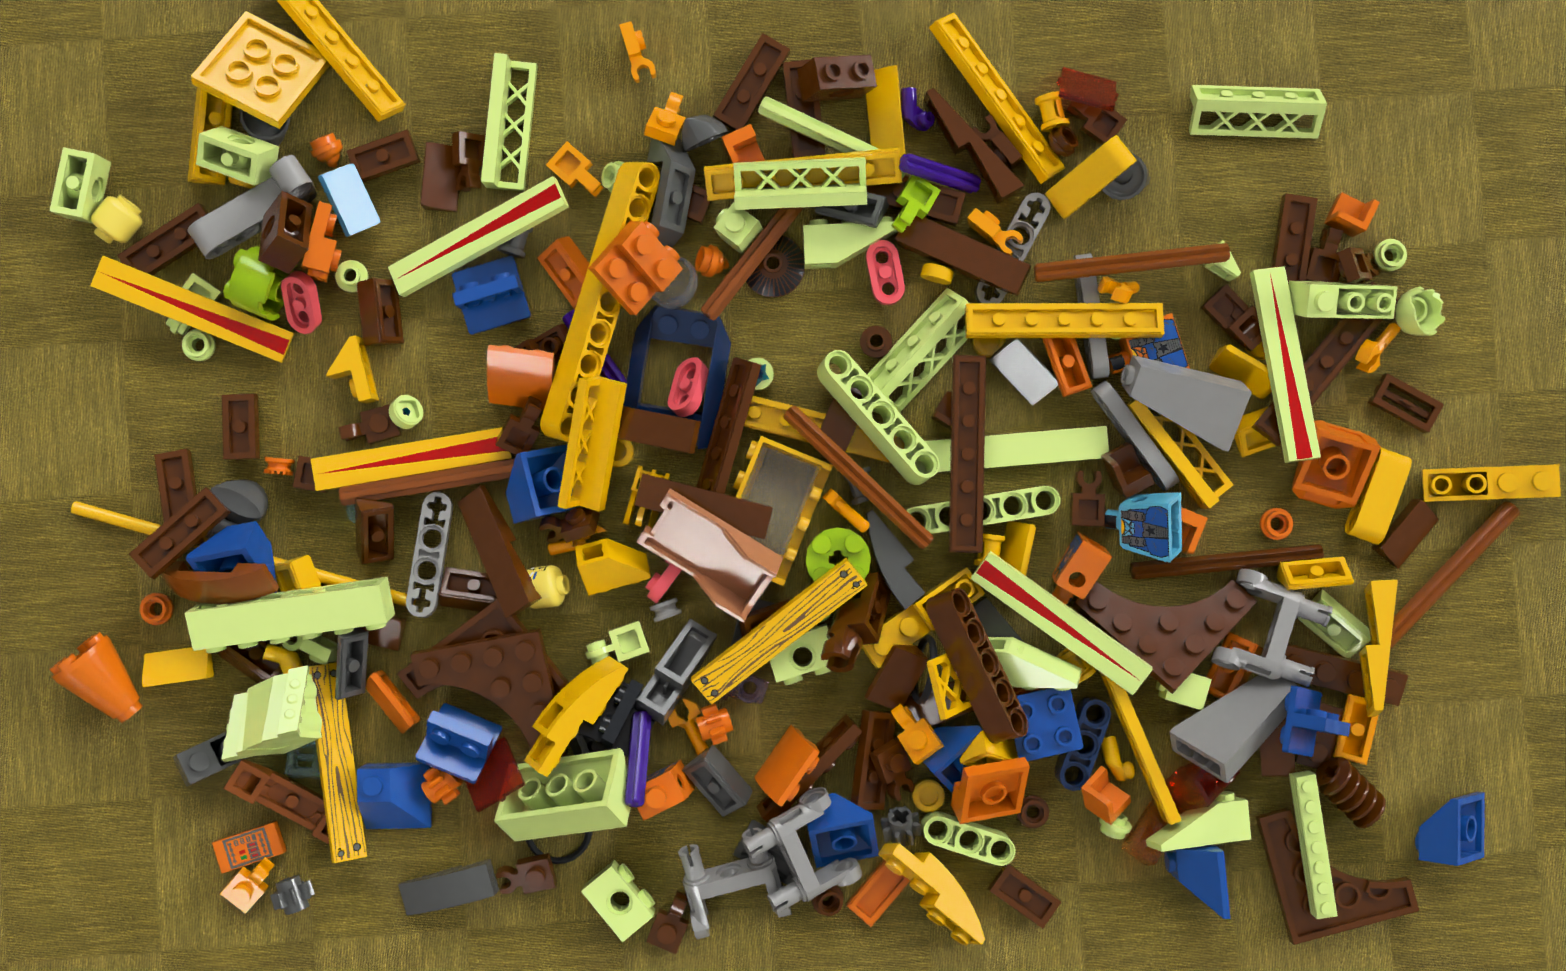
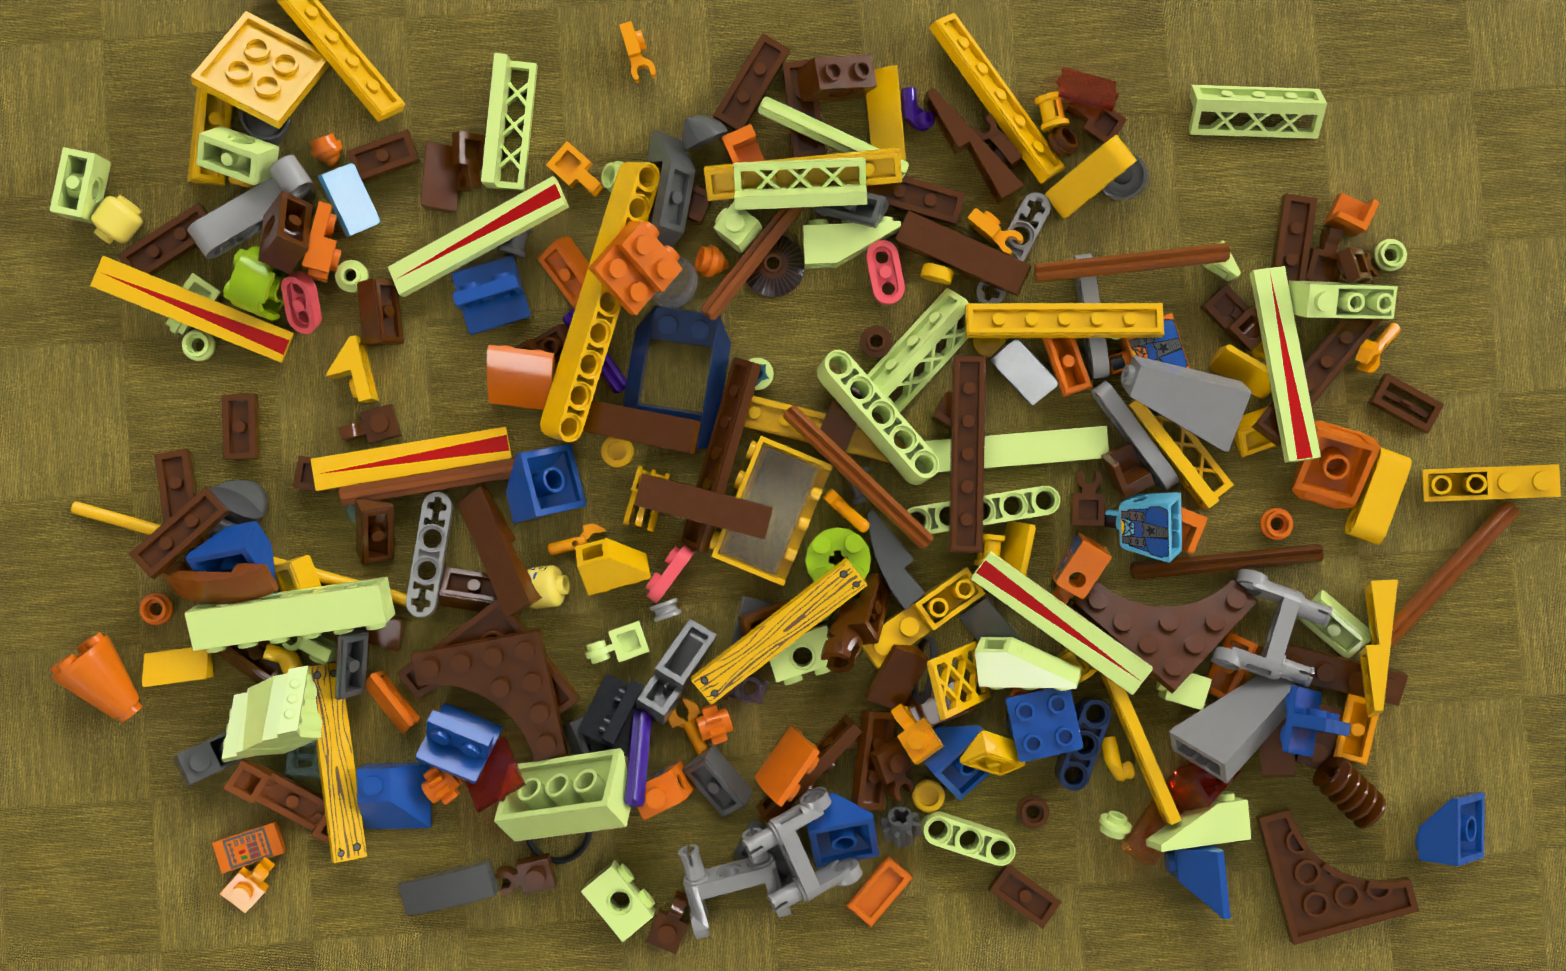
orange bush [263,457,295,476] -> none
dark grey gear [270,875,315,915] -> none
yellowish green tile [389,395,423,429] -> none
reddish brown plate [495,396,542,455] -> none
yellow slope [524,656,629,777] -> none
reddish brown plate [539,507,600,543] -> none
yellow fence [557,376,627,512] -> none
nougat piece [637,489,783,623] -> none
light orange plate [644,92,686,146] -> none
coral plate [668,357,709,417] -> none
reddish brown plate [811,885,844,916] -> none
yellow slope [878,843,985,946] -> none
lime plate [891,175,941,233] -> none
dark purple axle [899,153,981,193] -> none
reddish brown beam [926,588,1028,744] -> none
orange plate [951,757,1030,824] -> none
orange panel [1081,766,1131,825] -> none
light orange bar [1097,276,1140,303] -> none
yellow slope [1276,557,1354,590] -> none
yellowish green piece [1289,770,1338,919] -> none
reddish brown slope [1372,499,1439,569] -> none
yellowish green hair [1395,286,1446,336] -> none

